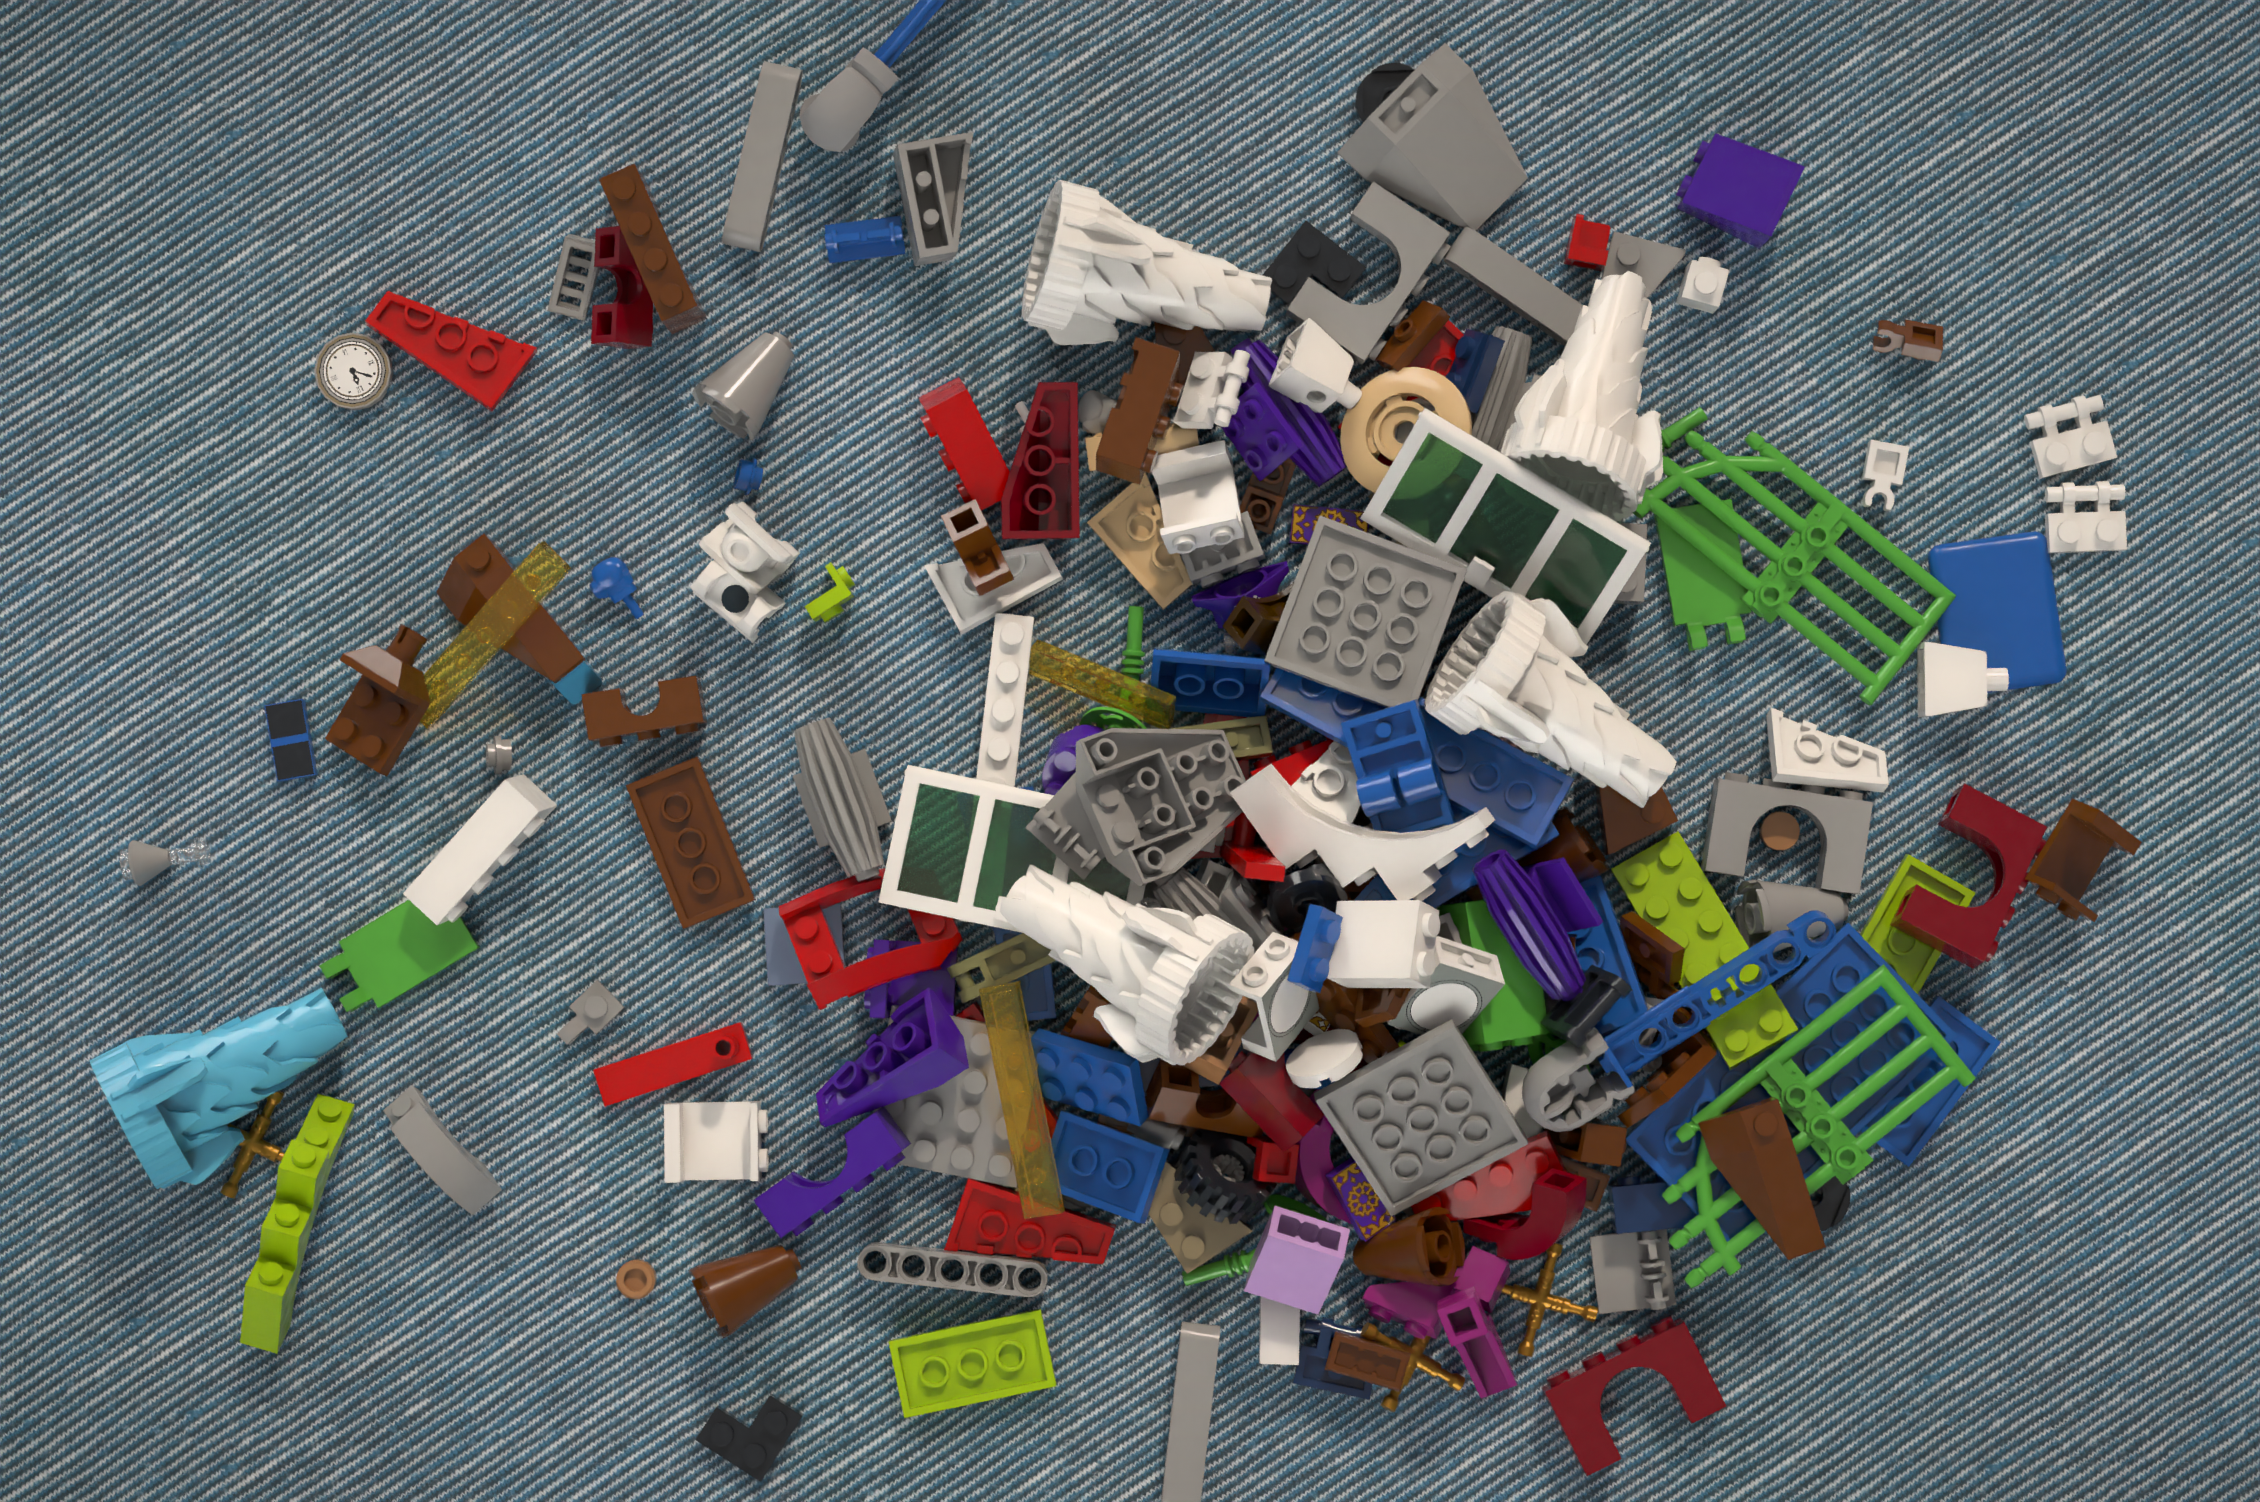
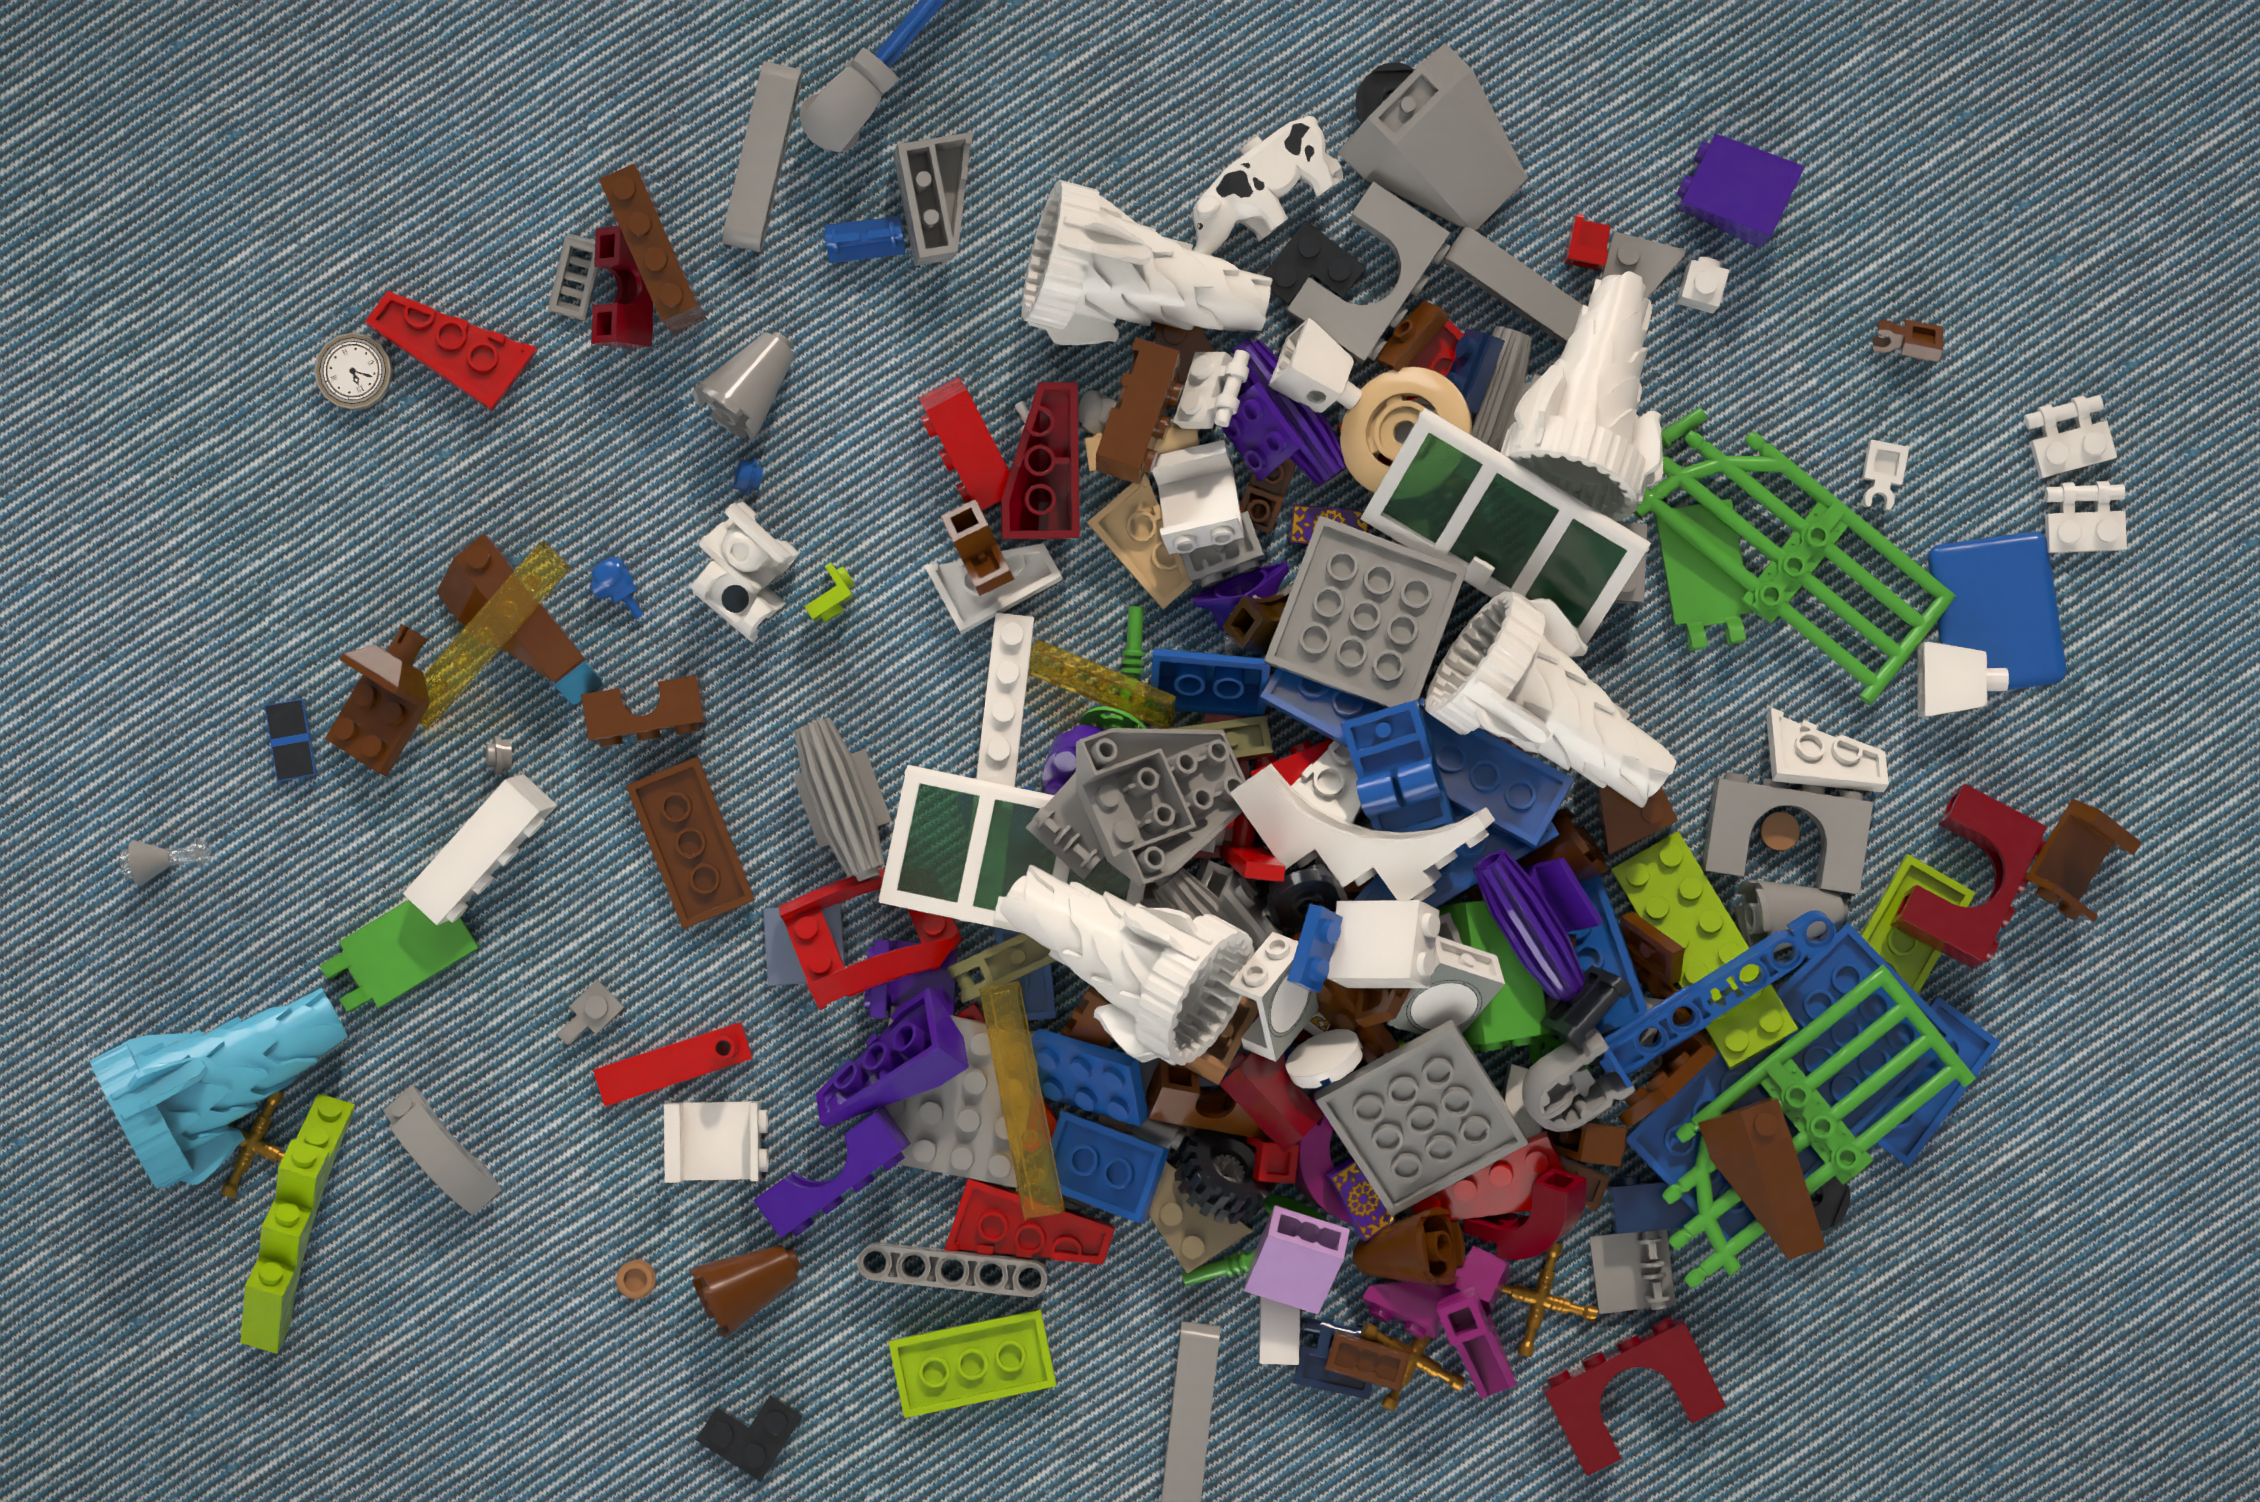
none -> white animal [1192,116,1343,256]

